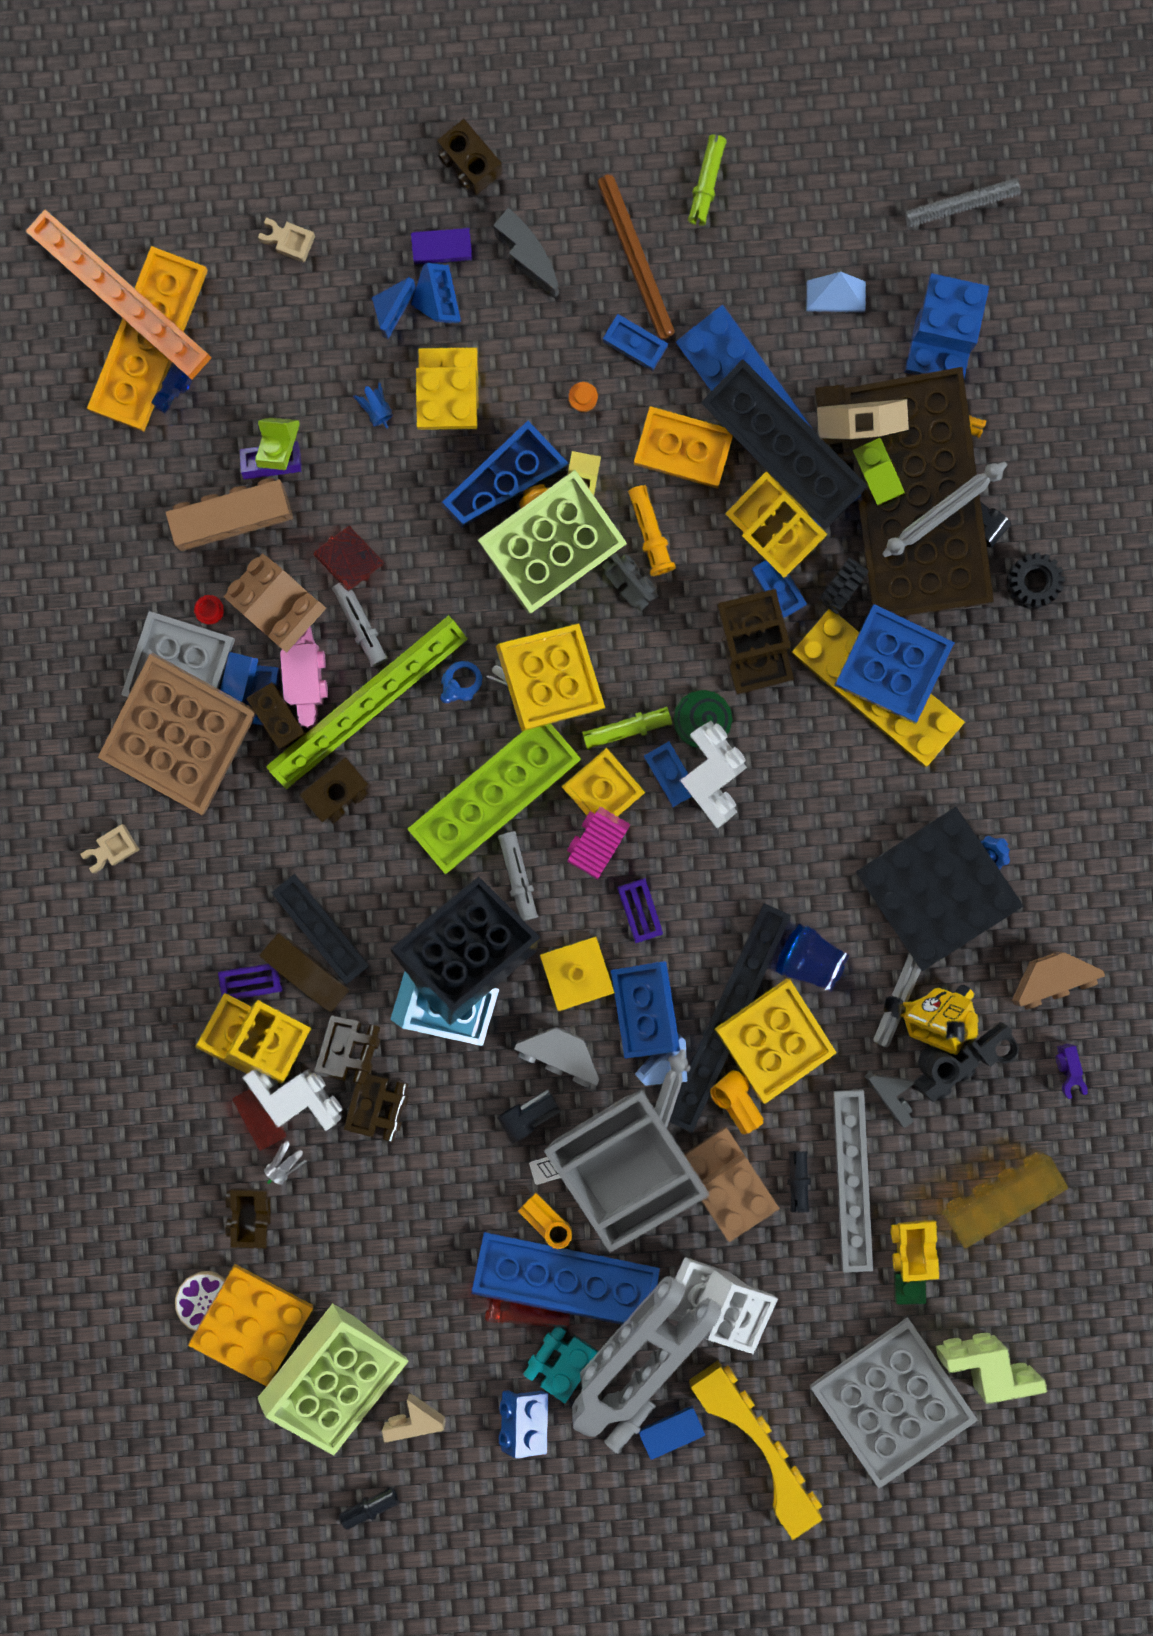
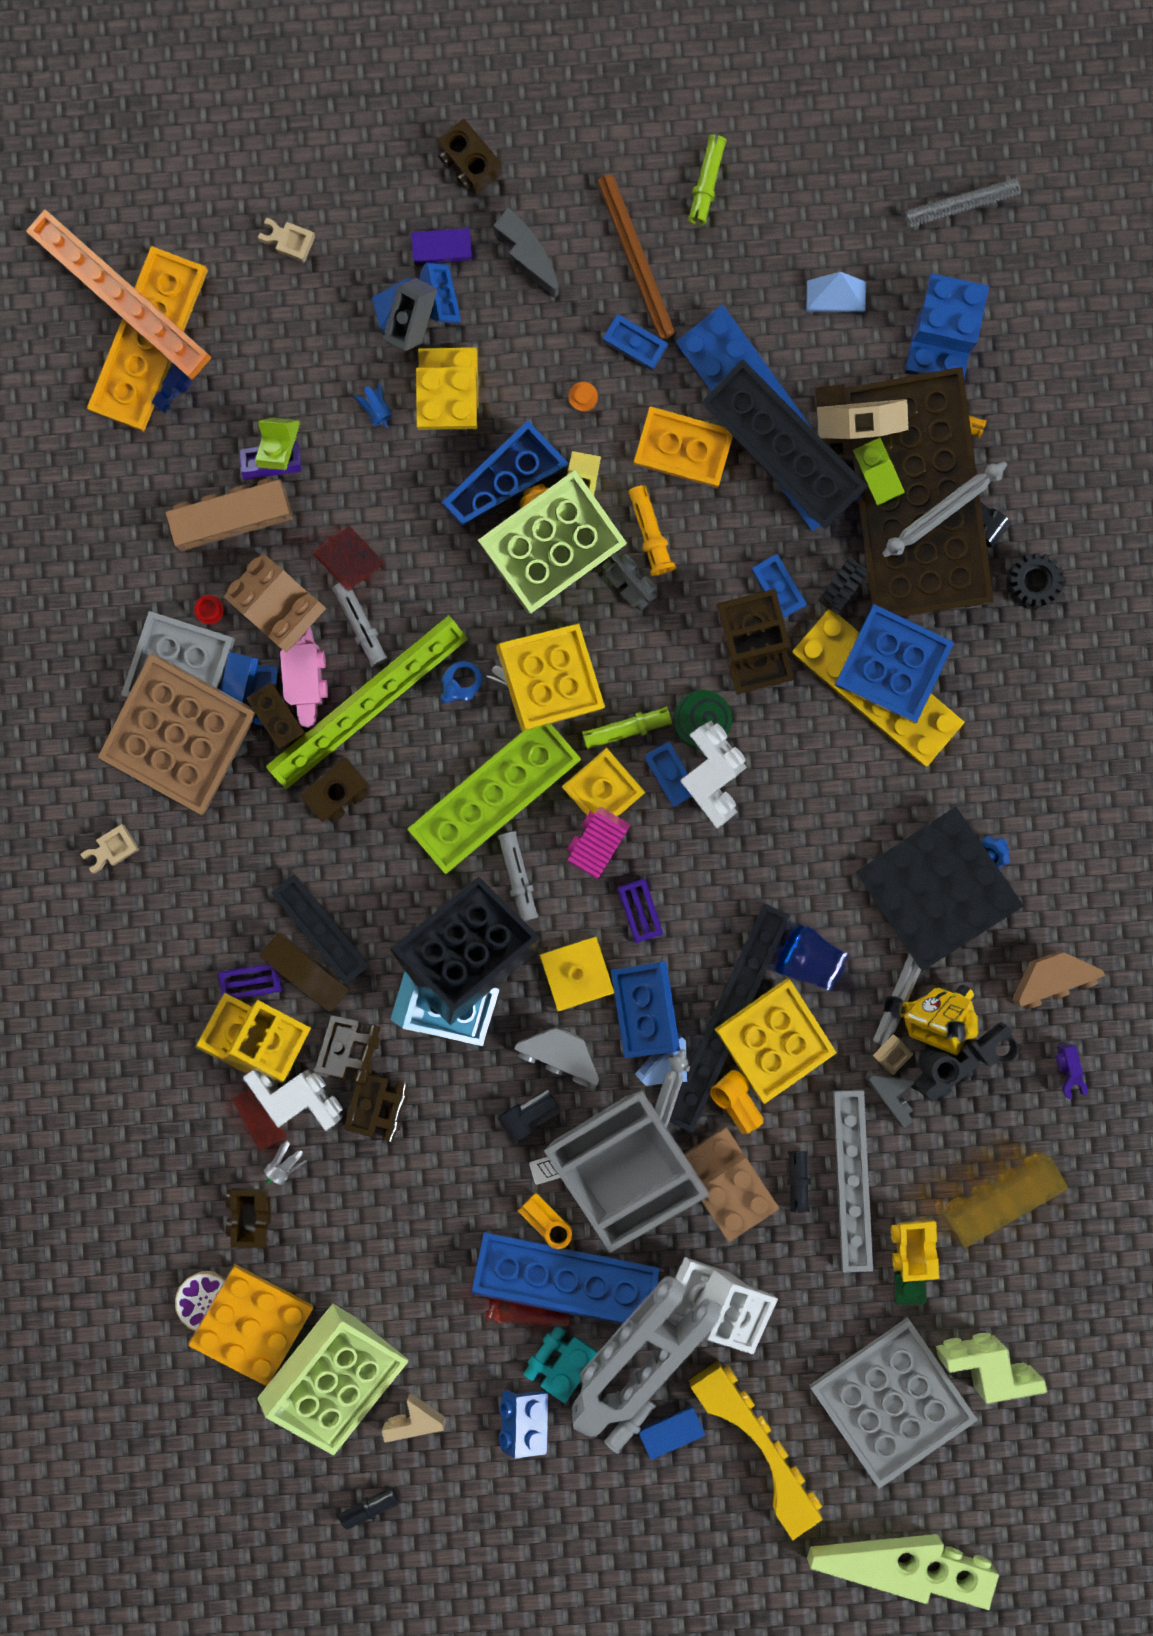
yellow bracket [725,471,828,578] -> none
none -> dark grey brick [383,278,437,351]
none -> yellowish green brick [807,1534,999,1610]
none -> tan tile [873,1034,913,1075]

